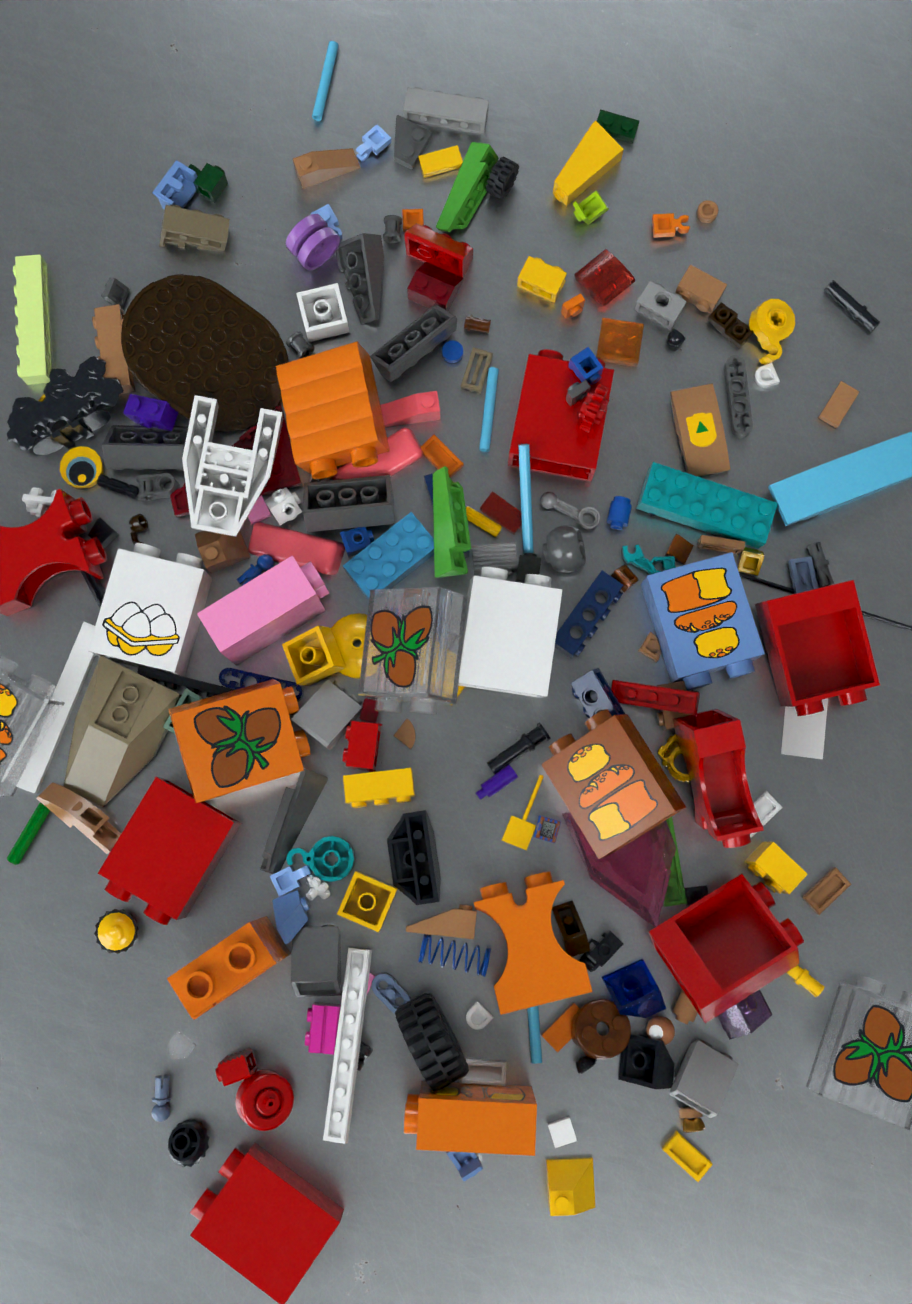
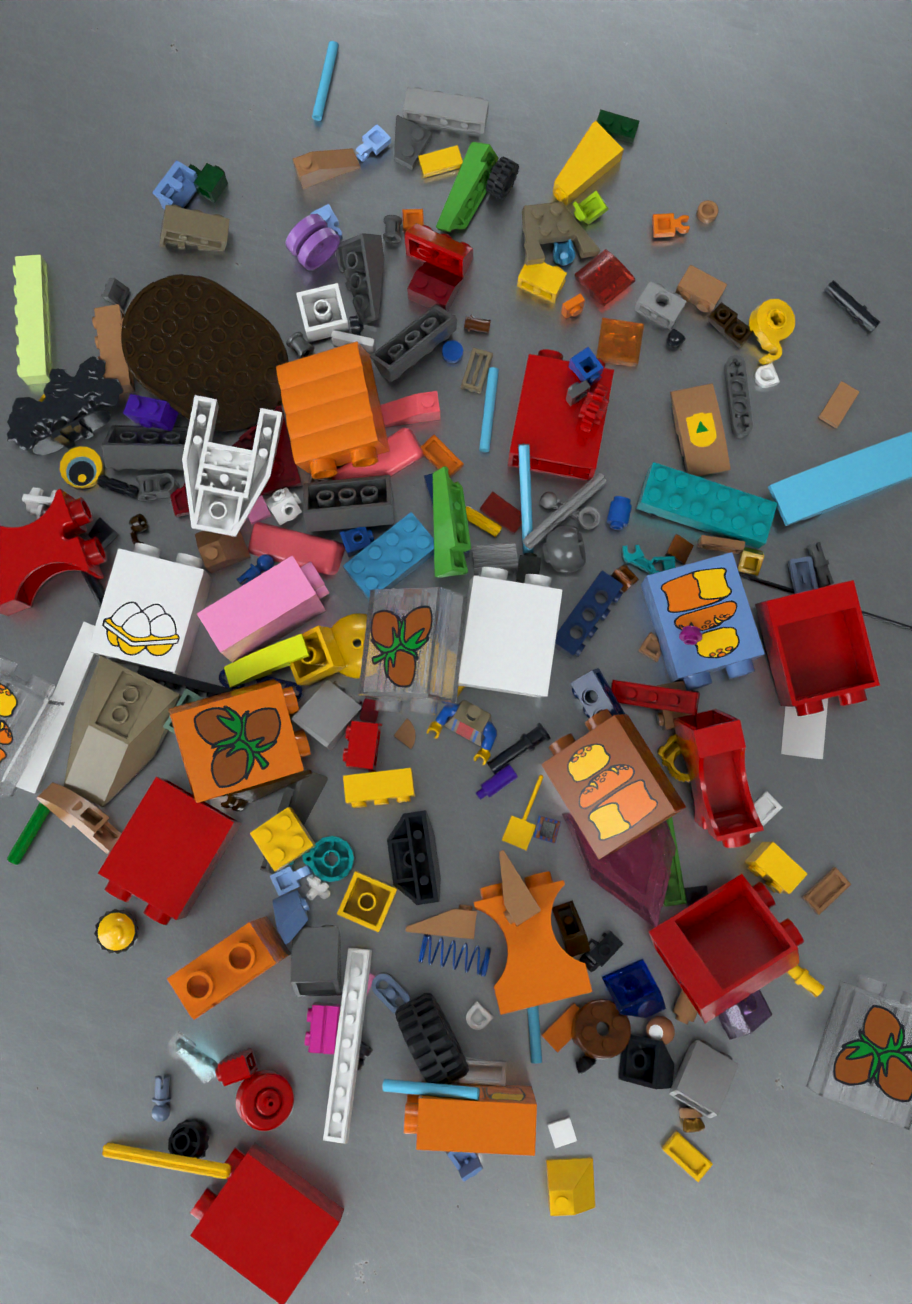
none -> yellow axle [102,1143,231,1179]
none -> clear light blue slope [176,1038,218,1084]
none -> dark brown flag [221,770,312,812]
none -> neon yellow slope [224,634,310,688]
none -> yellow brick [250,807,317,872]
none -> white tile [331,330,376,354]
none -> black tile [349,315,364,336]
none -> medium azure piece [383,1079,480,1100]
none -> torso [426,700,497,765]
none -> medium nougat slope [499,850,541,926]
none -> dark tan wing [522,202,600,265]
none -> light grey axle [523,473,607,549]
none -> dark azure arm [552,239,576,266]
none -> magenta plate [679,626,702,645]

